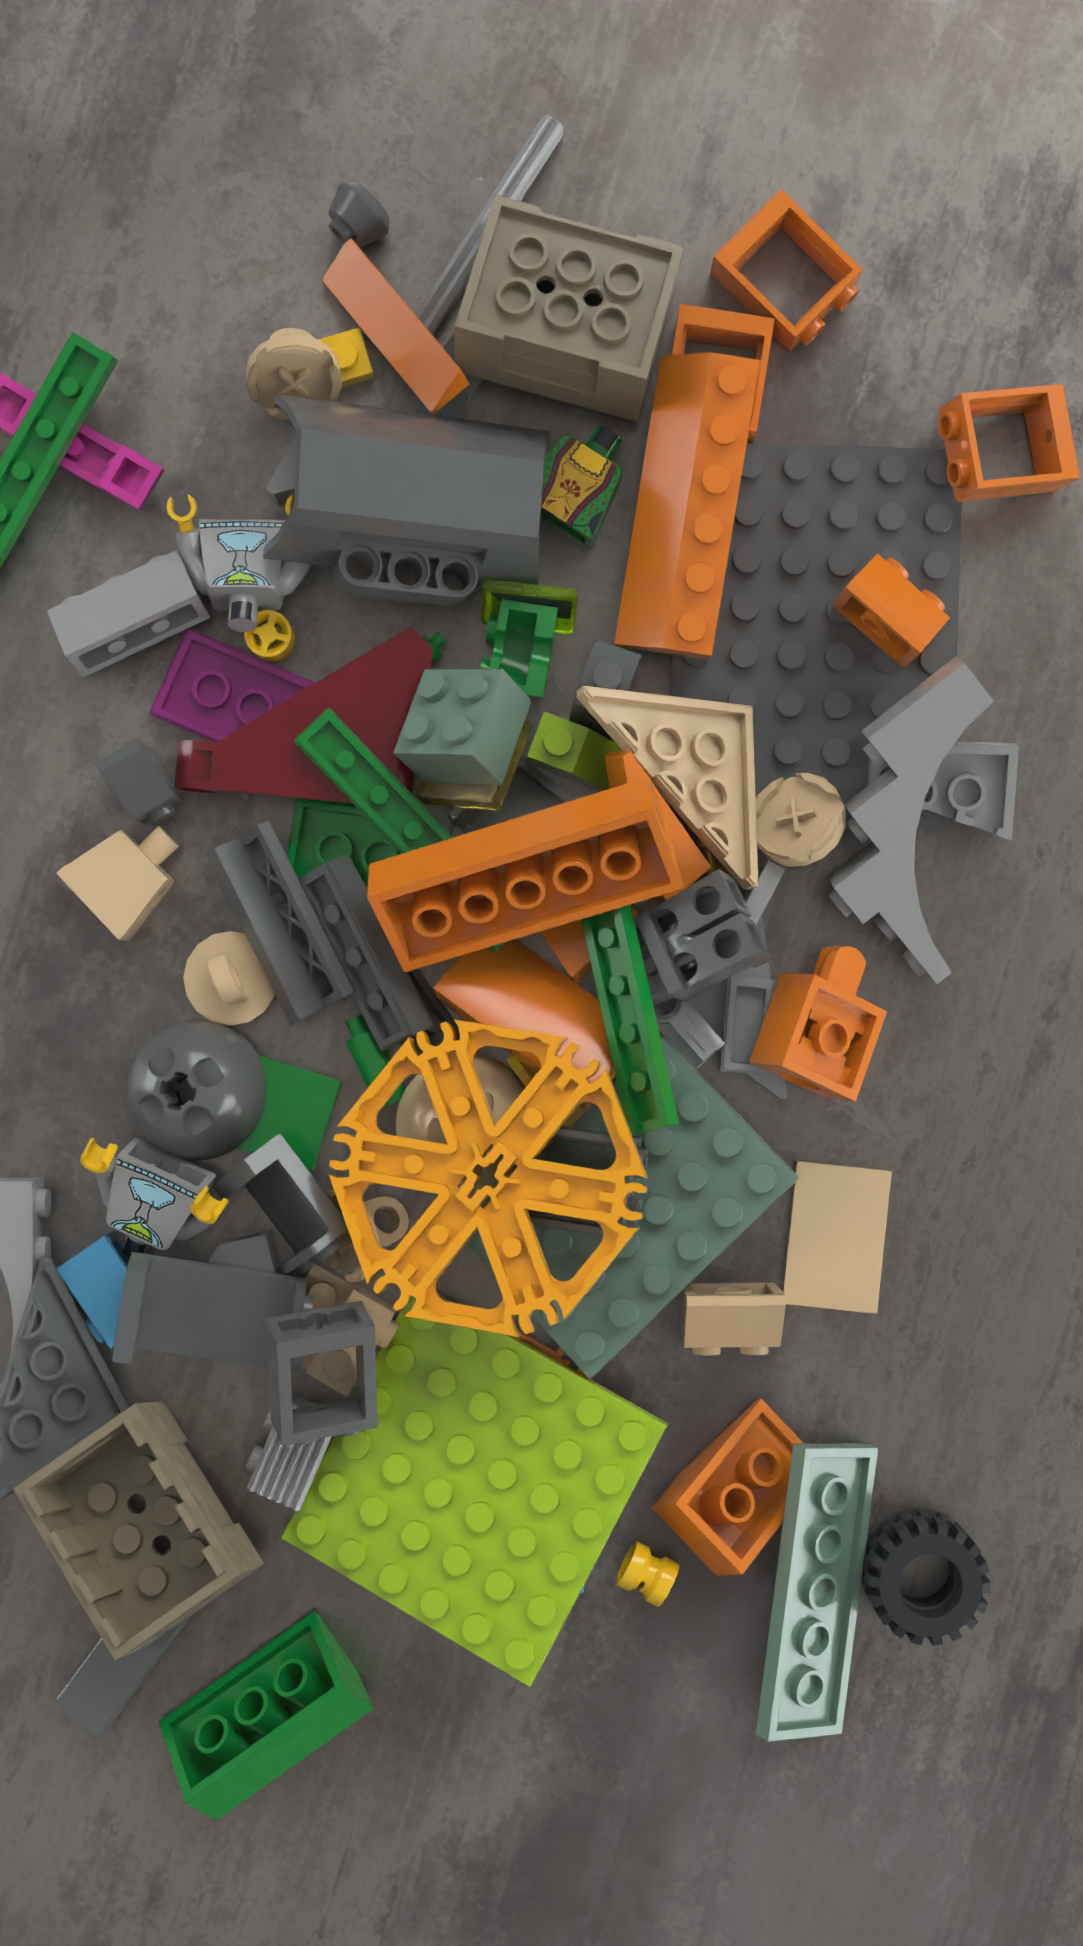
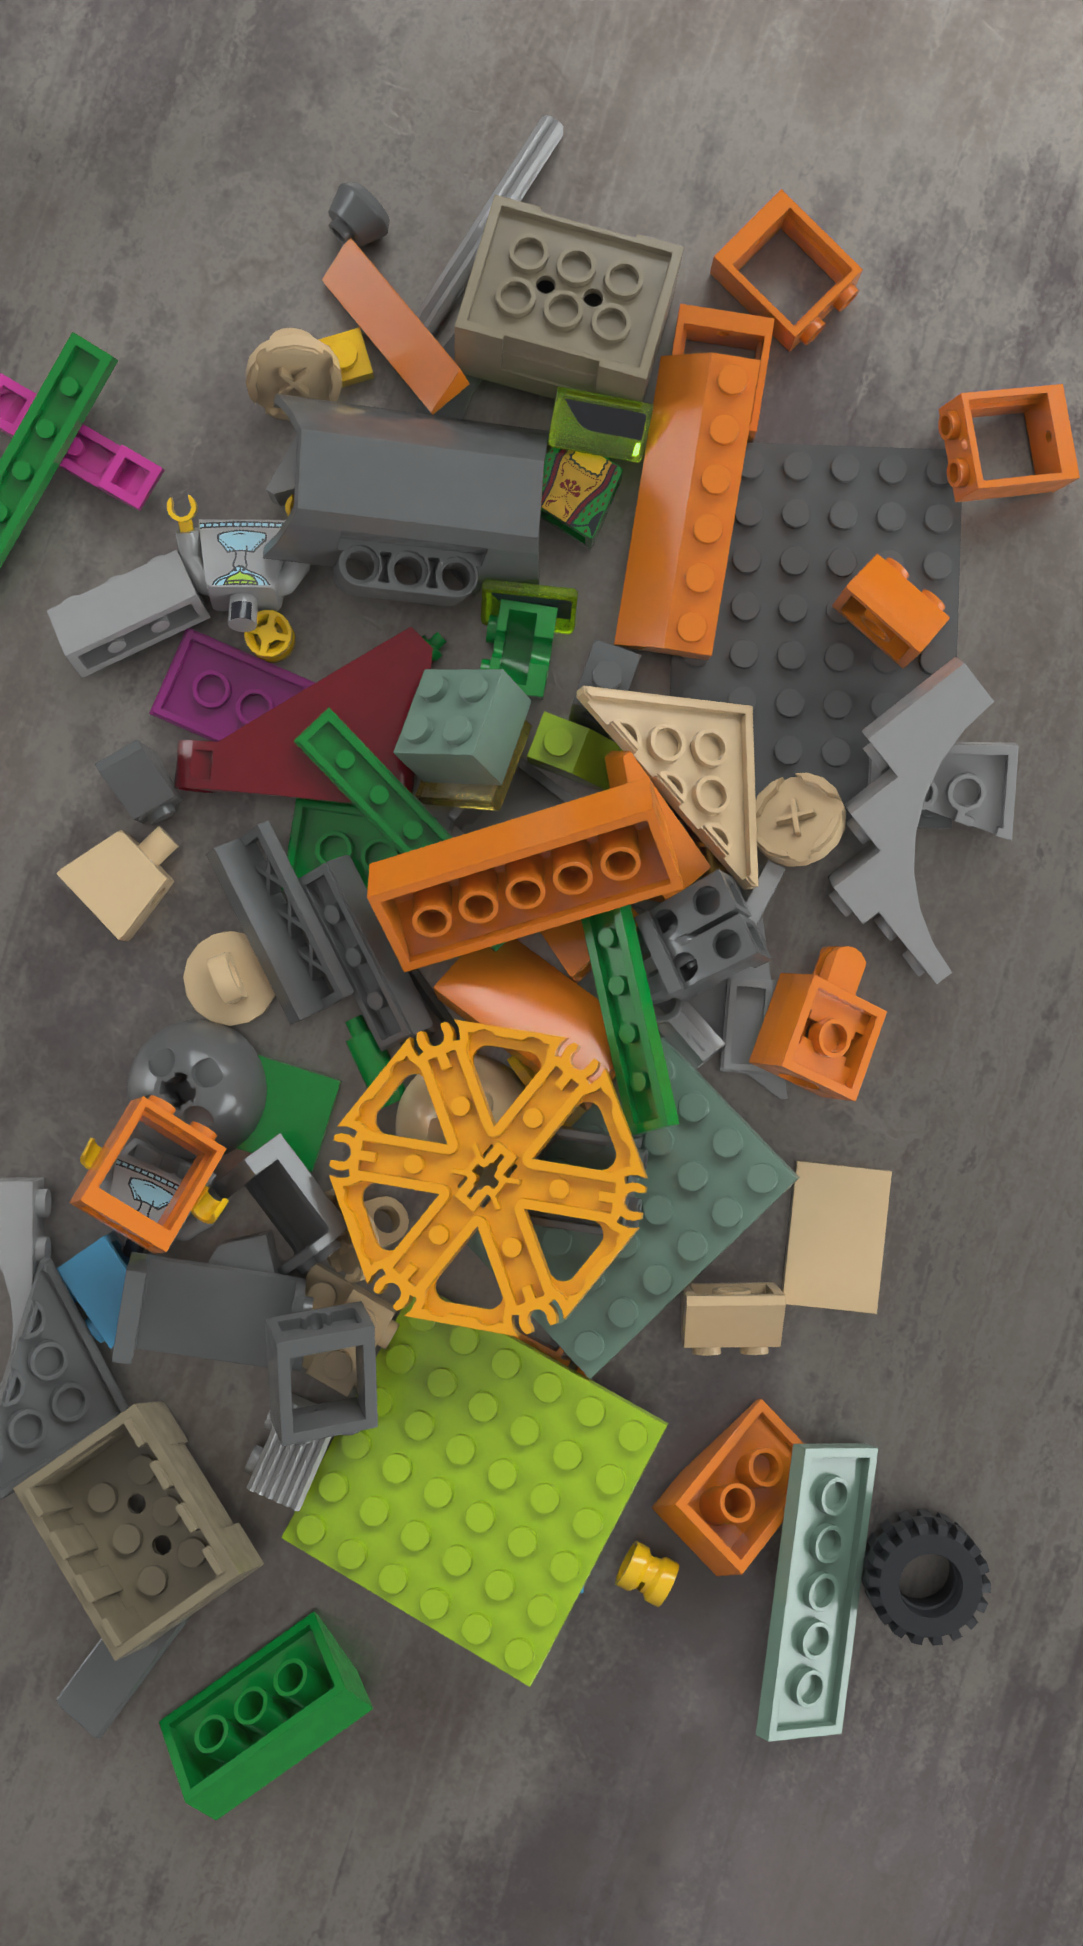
none -> orange window [69,1095,227,1254]
none -> clear neon green slope [548,386,654,463]

